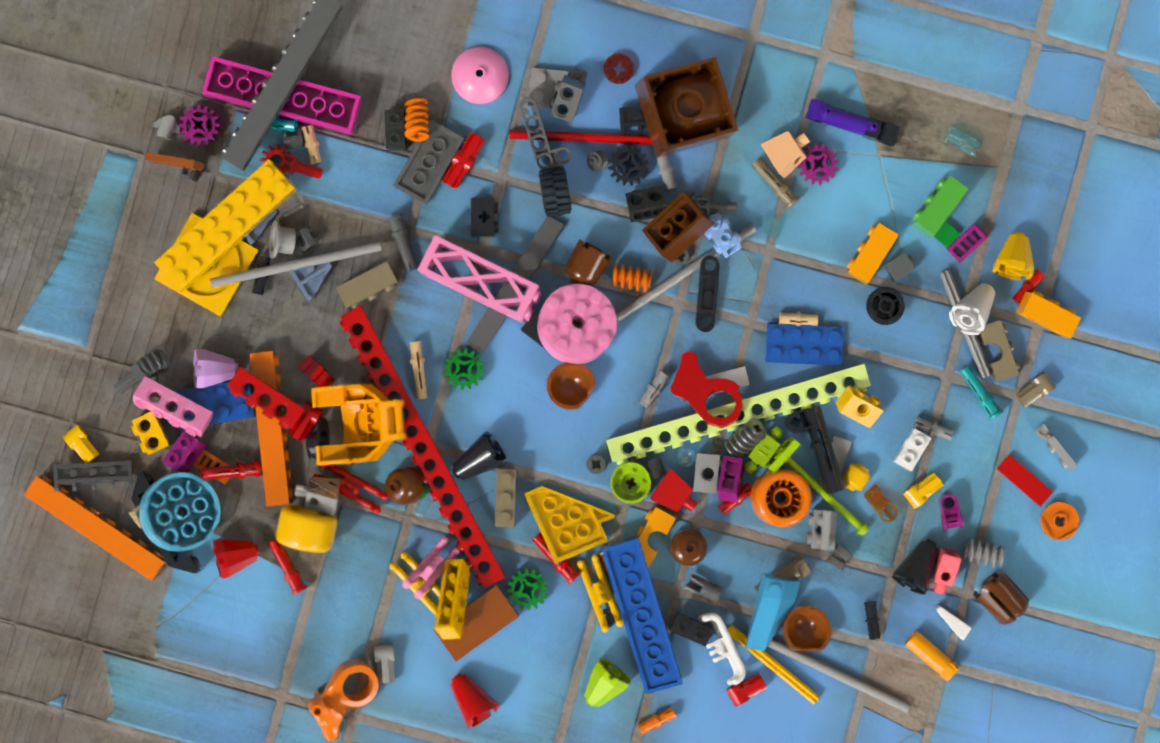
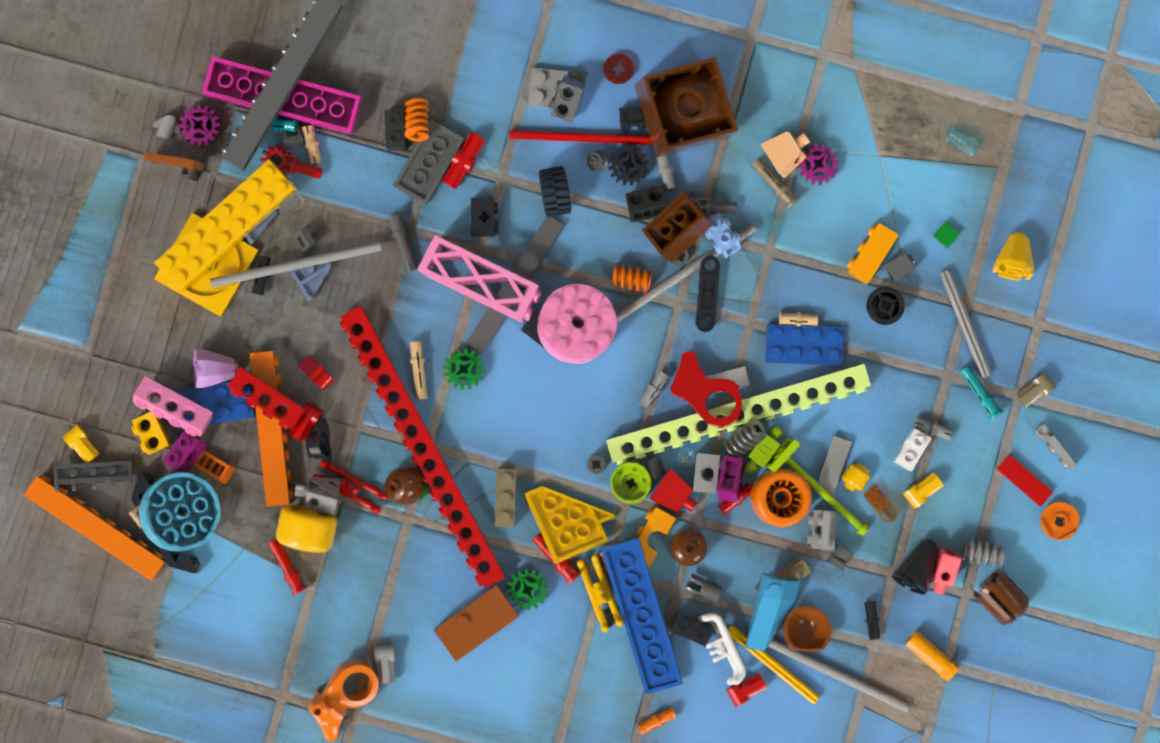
dark grey gear [114,350,170,394] -> none
red pin [201,460,261,480] -> none
red cone [212,538,260,579] -> none
light grey piece [269,220,296,258] -> none
light orange piece [311,384,406,466] -> none
dark tan brick [336,261,399,310] -> none
yellow piece [389,552,441,617] -> none
bright pink piece [402,537,460,599] -> none
yellow brick [435,559,471,639] -> none
red cone [450,673,500,728] -> none
bright pink dish [452,47,509,104] -> none
black cone [452,432,507,480] -> none
dark grey beam [520,97,572,169] -> none
dark orange cylinder [547,362,596,410] -> none
reddish brown cylinder [565,239,612,286] -> none
lime cone [584,657,631,707] -> none
black piece [785,406,845,494] -> none
dark purple piece [805,99,900,146] -> none
yellow brick [835,385,883,428] -> none
bright green brick [911,175,969,239] -> none
white slope [935,605,971,640] -> none
magenta piece [938,493,963,531] -> none
magenta slope [947,222,988,263] -> none
white cone [949,284,995,335] -> none
dark tan arch [978,320,1020,382] -> none
red pin [1012,269,1046,305] -> none
light orange brick [1016,291,1081,339] -> none

